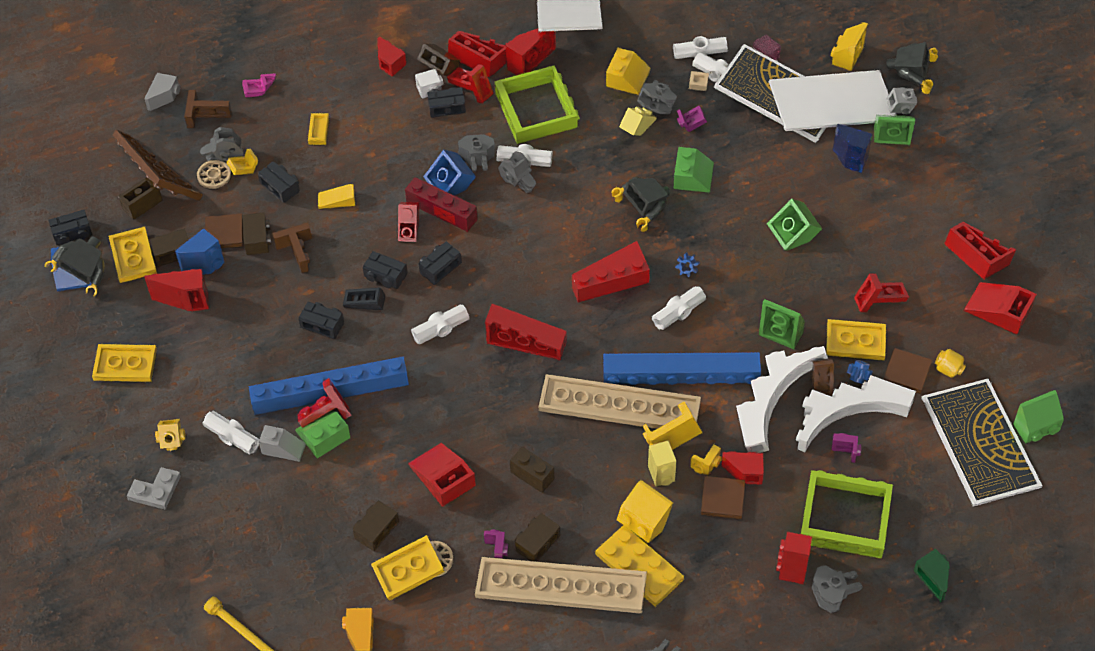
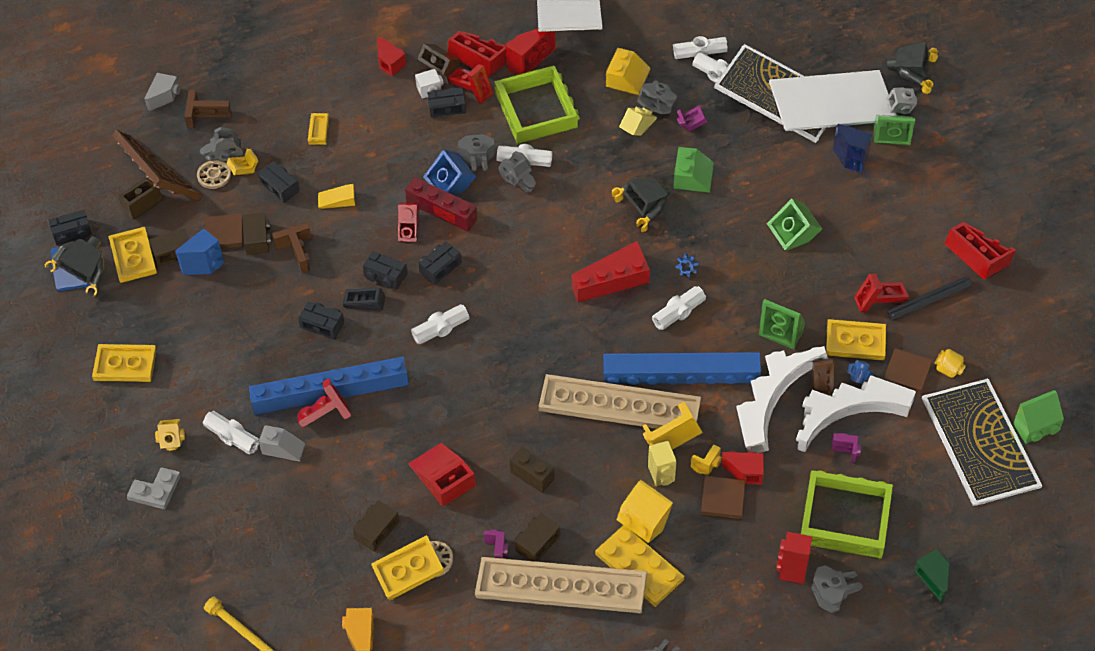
red slope [144,269,209,311] -> none
dark pink slope [242,74,276,98] -> none
bright green slope [295,410,350,458] -> none
red wedge [485,304,567,360] -> none
tan plate [689,71,709,91] -> none
clear pink brick [753,35,781,60] -> none
yellow slope [831,22,868,71] -> none
red slope [964,282,1037,334] -> none
none -> black axle [888,276,972,320]

